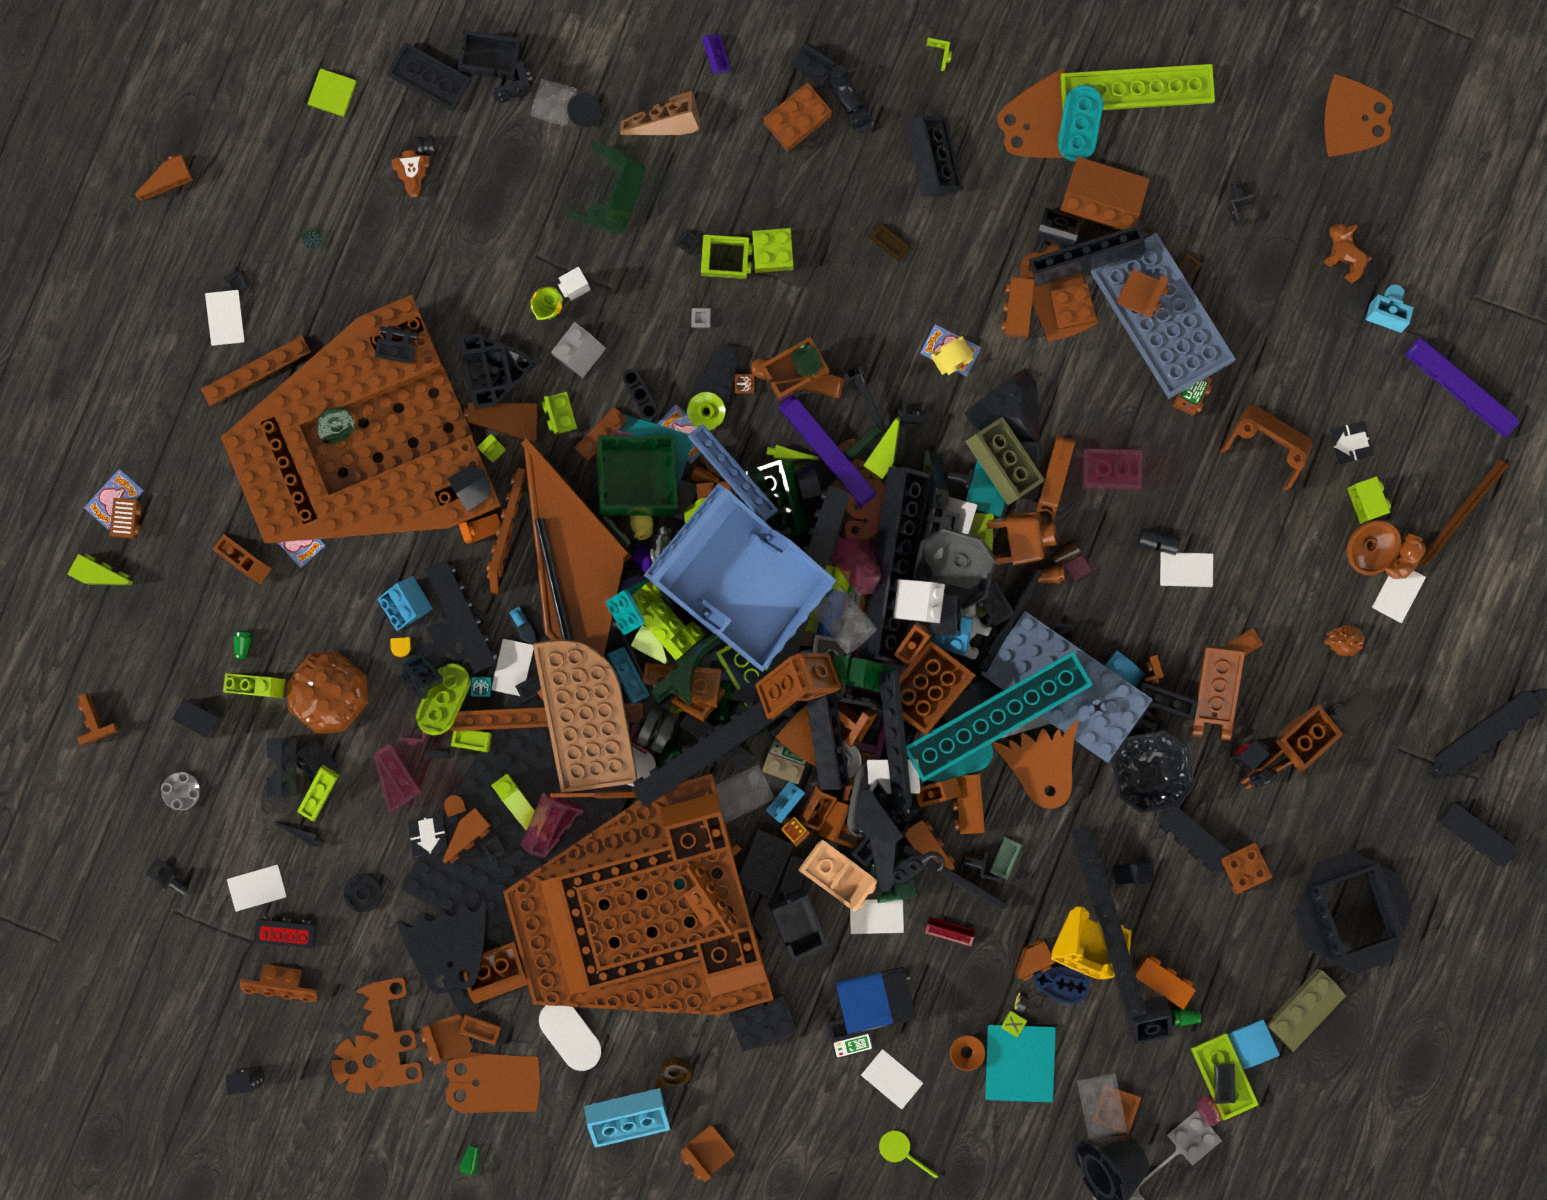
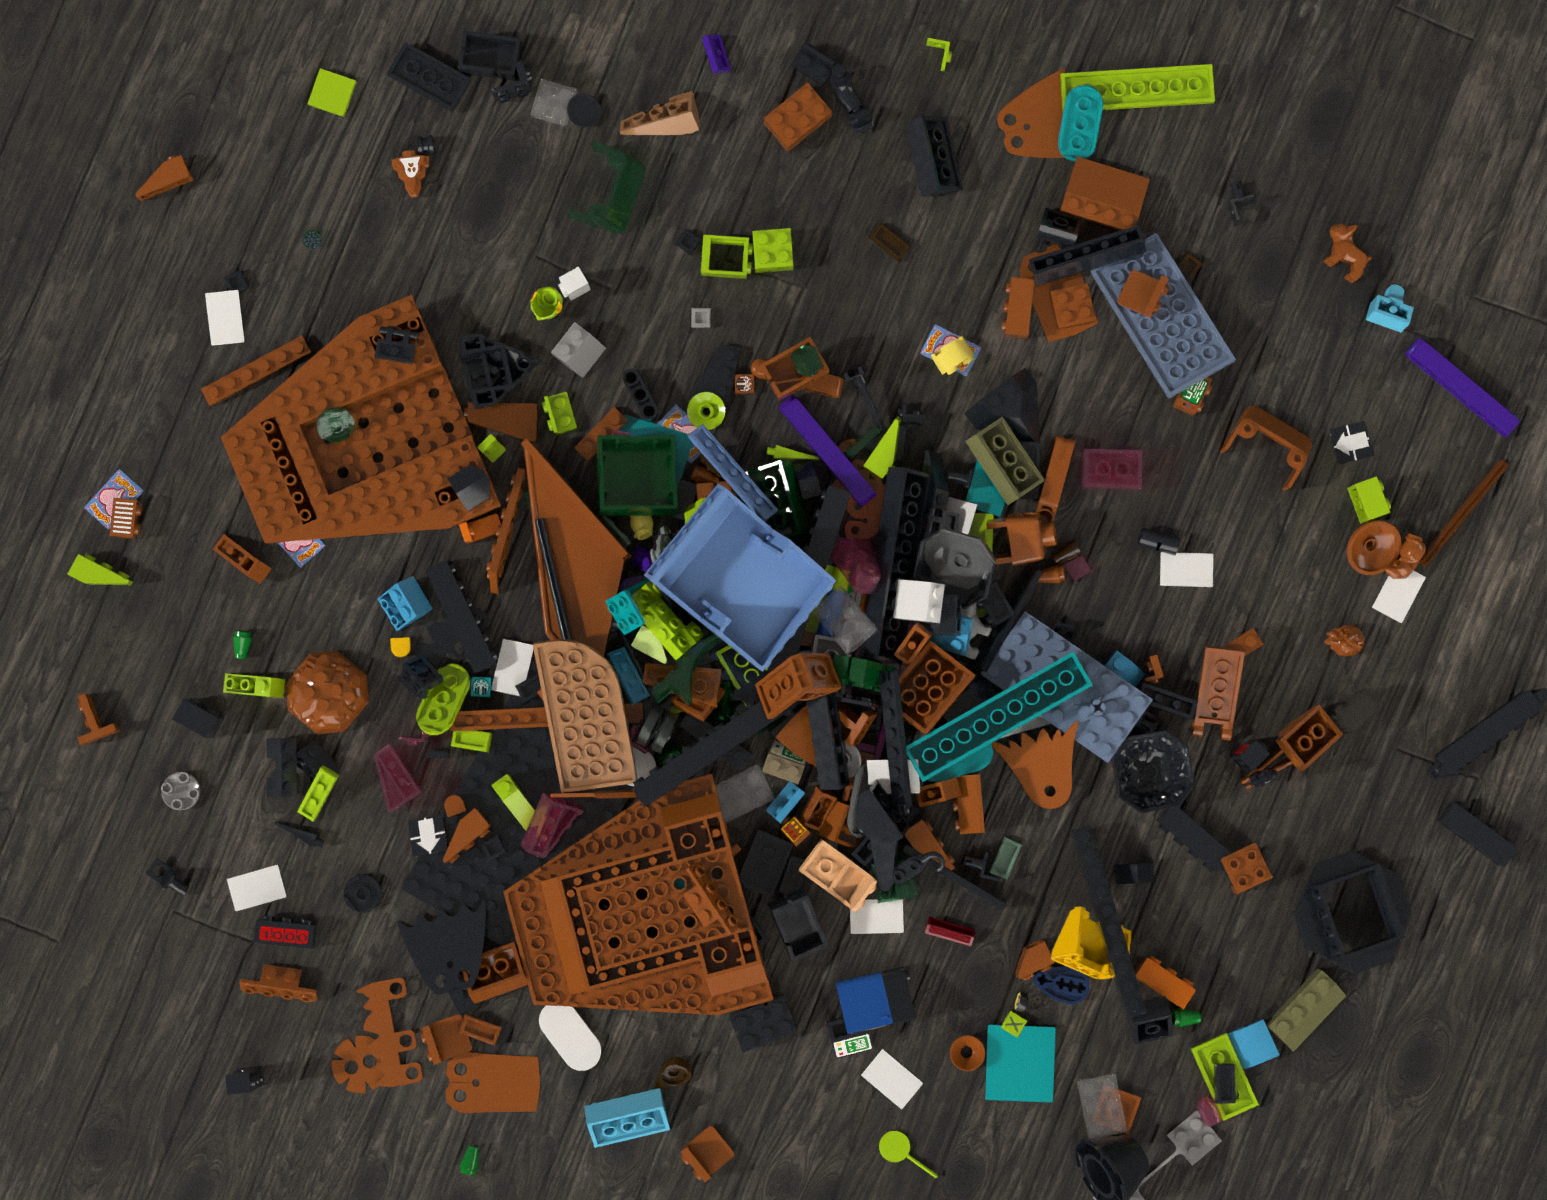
piece [509,607,538,645] -> none
dark orange piece [1324,74,1393,157] -> none

